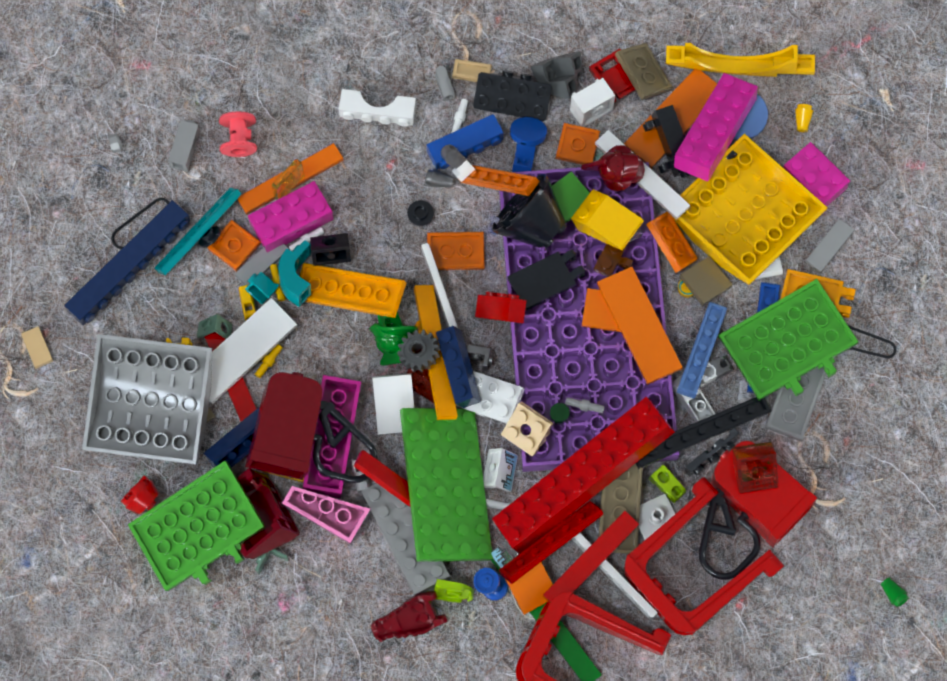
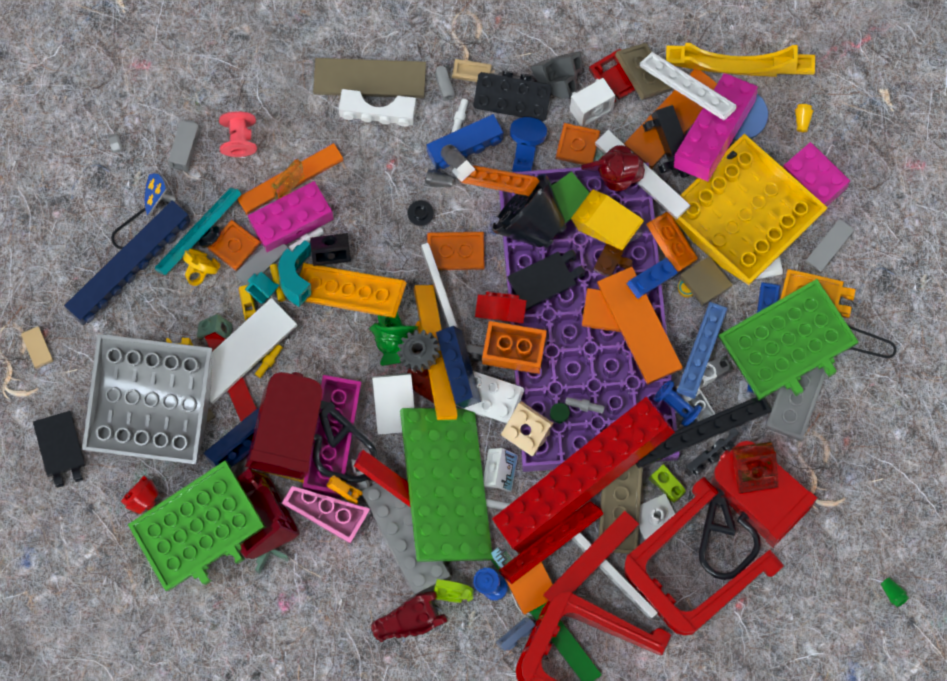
none -> black tile [33,411,85,488]
none -> blue shield [144,173,176,216]
none -> yellow tile [183,249,220,286]
none -> dark tan tile [313,58,426,98]
none -> light orange bar [326,475,363,505]
none -> orange brick [482,321,547,374]
none -> sand blue plate [495,617,535,651]
none -> blue plate [626,258,678,299]
none -> white tile [640,52,736,120]
none -> blue hose [654,380,702,427]

